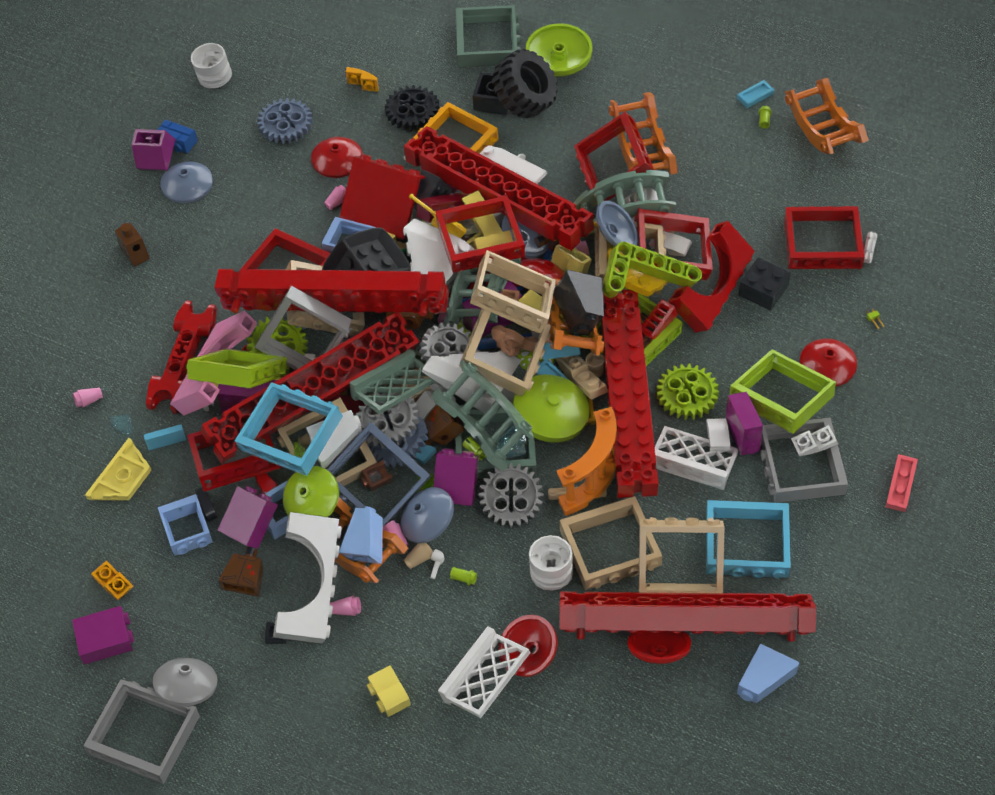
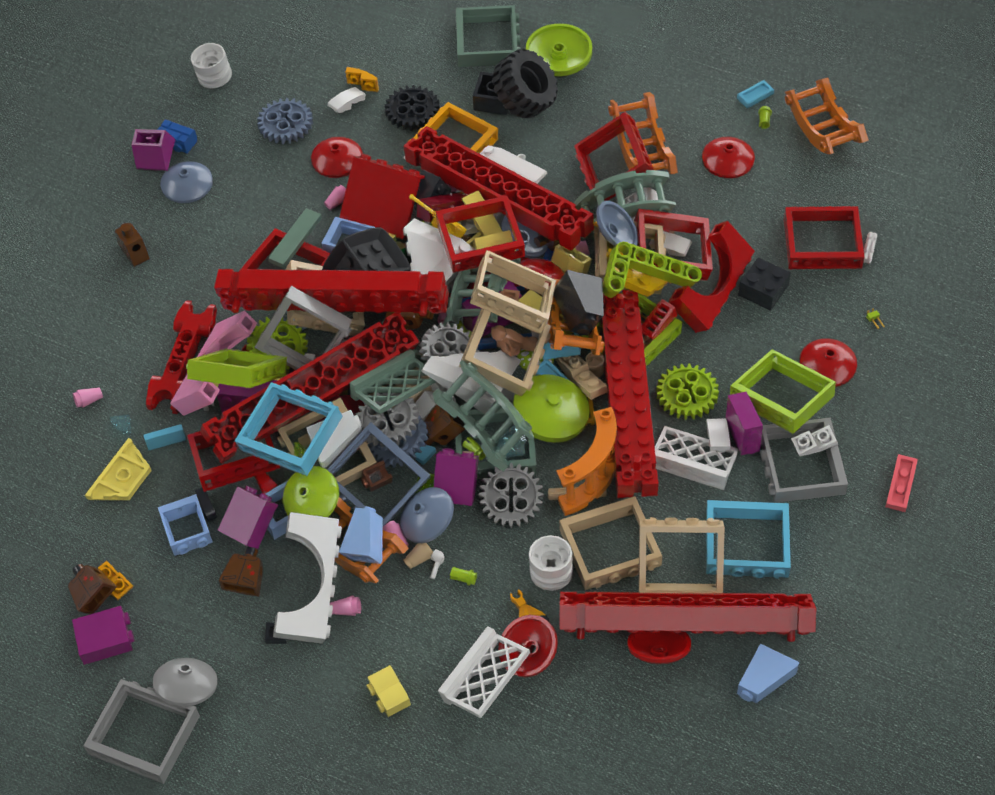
none -> reddish brown torso [68,564,117,614]
none -> sand green tile [268,208,322,268]
none -> white slope [327,87,366,113]
none -> light orange piece [510,589,550,623]
none -> red dish [702,137,755,178]

